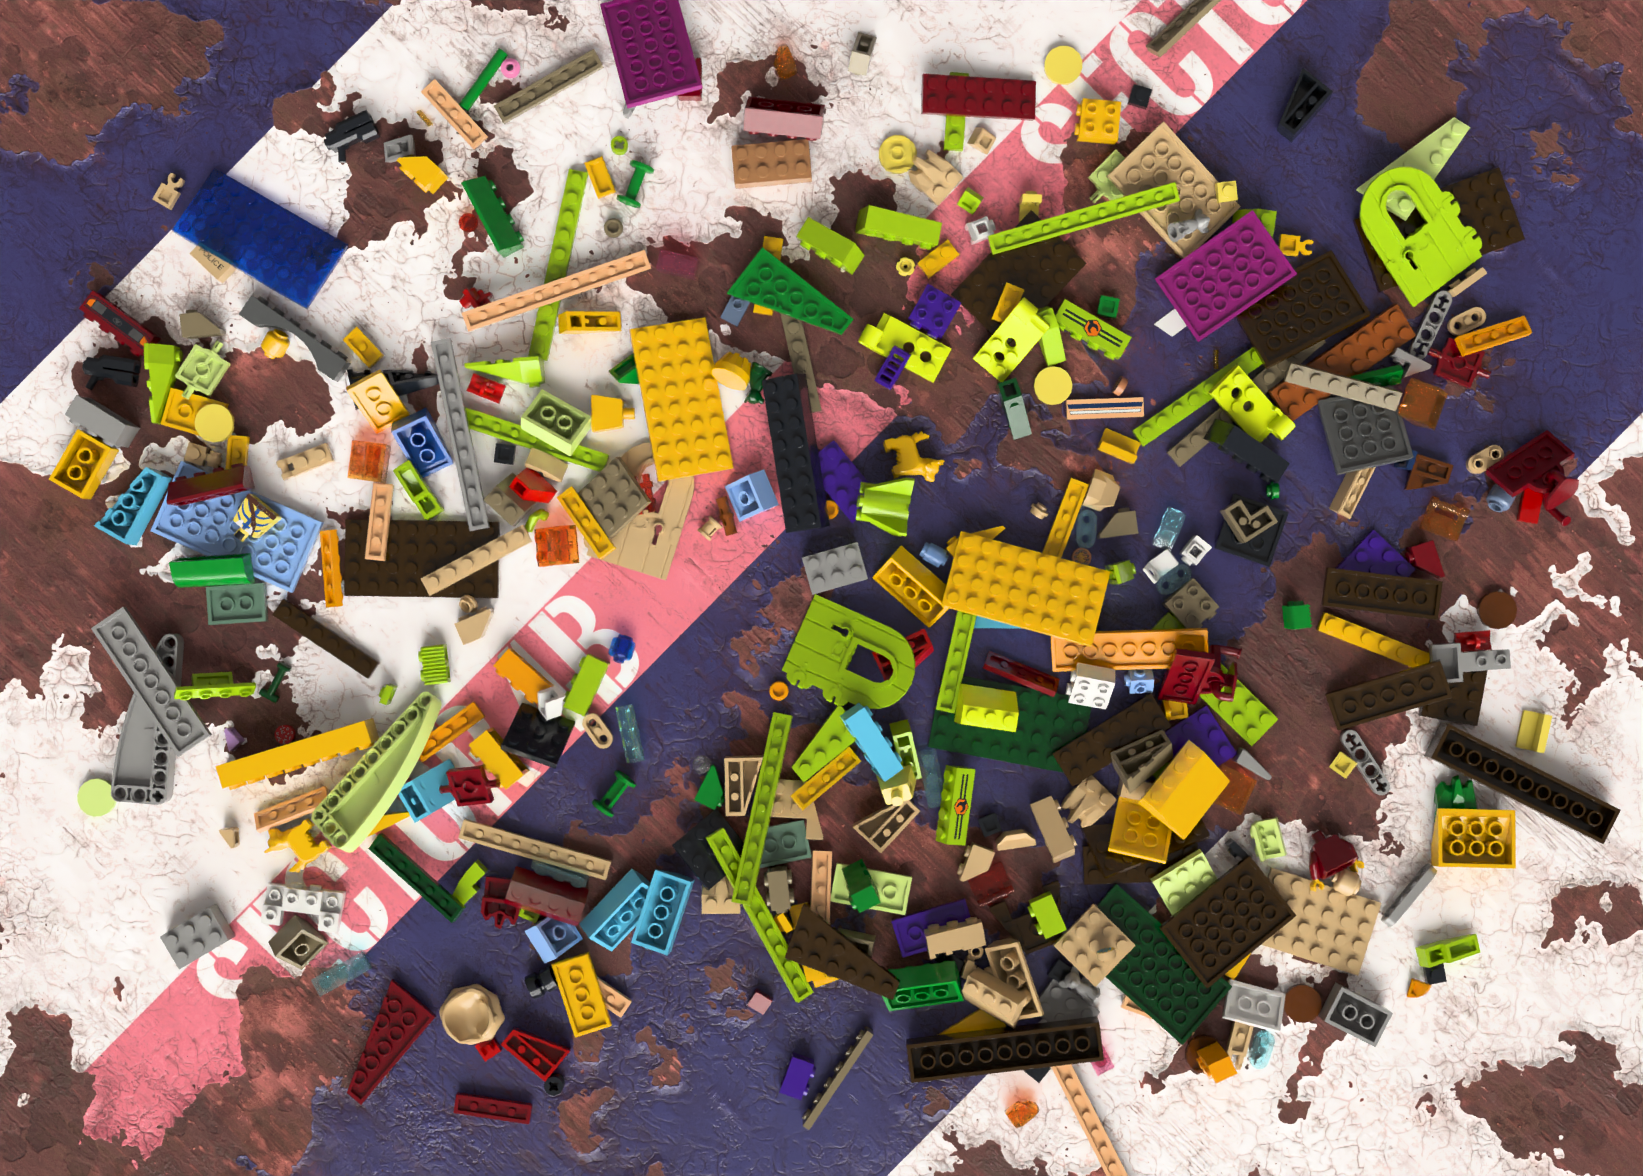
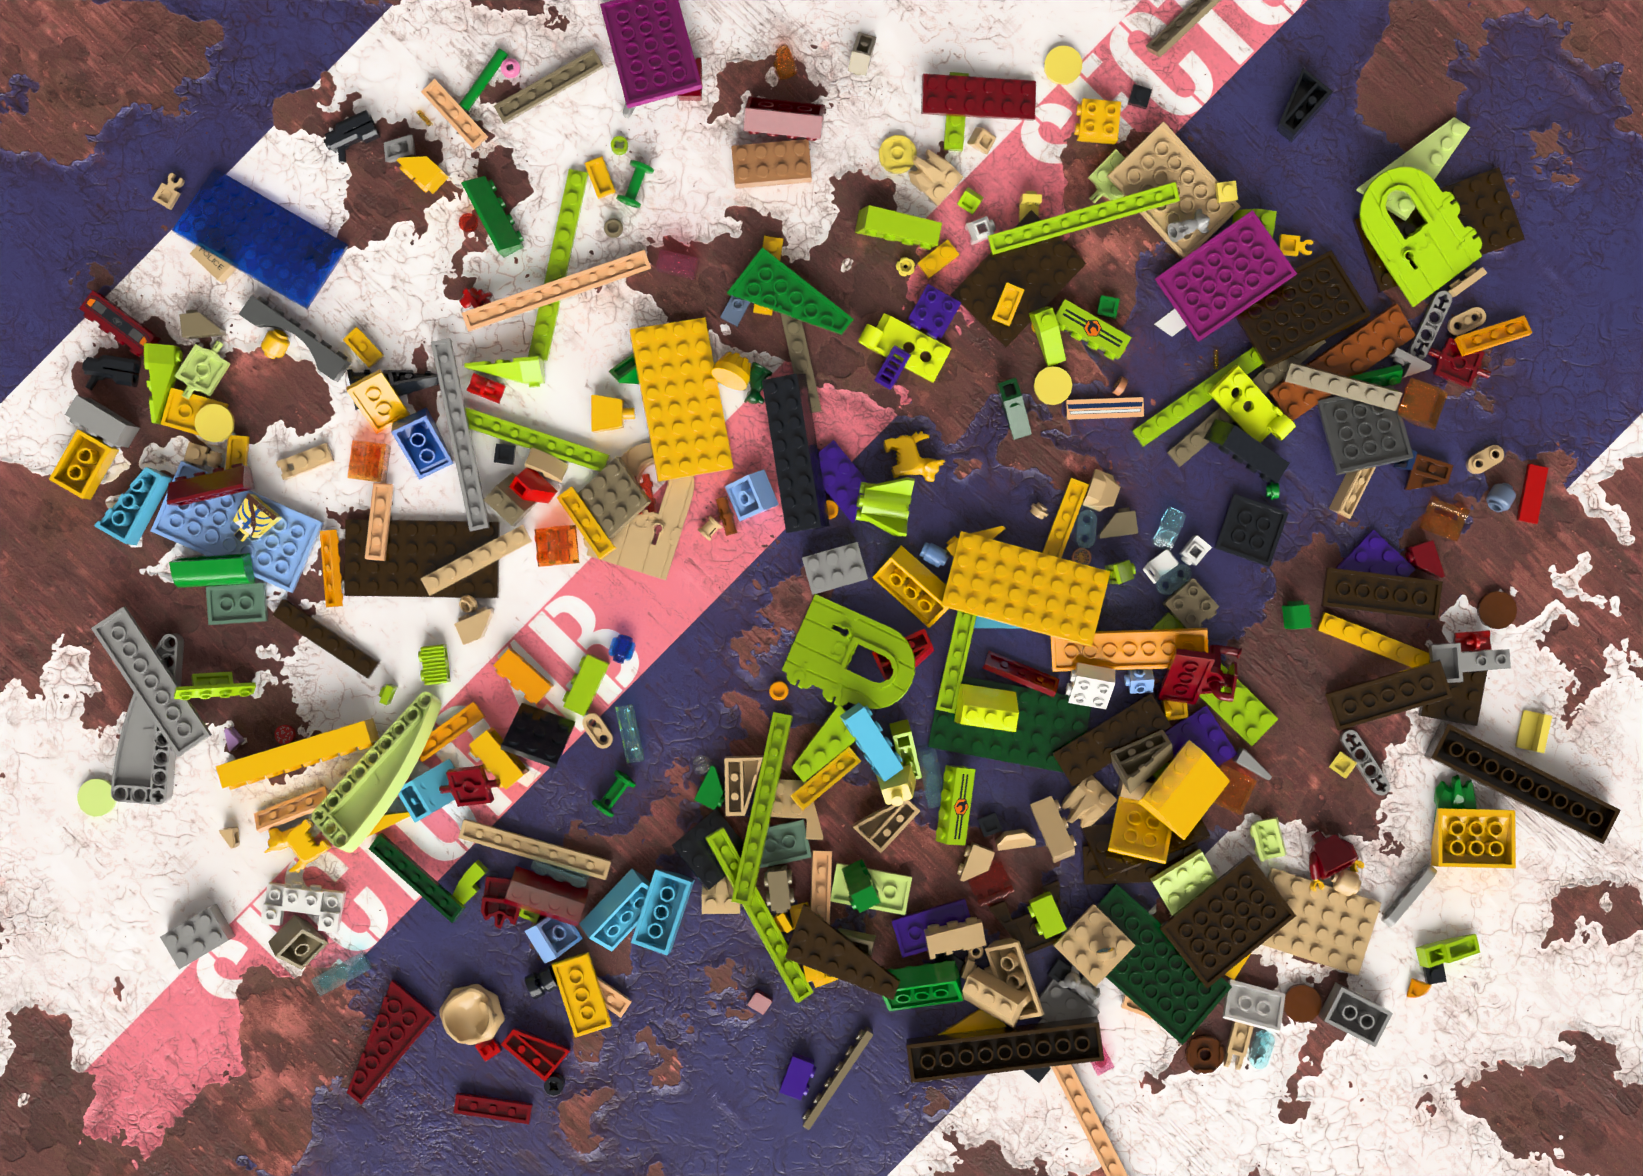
dark green piece [259,662,292,704] -> none
lime slope [393,460,444,521] -> none
yellowish green brick [521,389,592,456] -> none
lime arm [525,508,550,532] -> none
white window [538,685,566,720] -> none
yellow slope [558,311,622,334] -> none
lime wedge [796,217,865,275] -> none
neon yellow hinge [973,297,1050,382] -> none
clear orange rock [1005,1100,1039,1128] -> none
yellow panel [1097,428,1140,464] -> none
light orange brick [1196,1042,1237,1084] -> none
dark tan brick [1220,500,1278,543] -> none
black plate [1225,838,1248,859] -> none
dark red plate [1486,430,1579,526] -> none

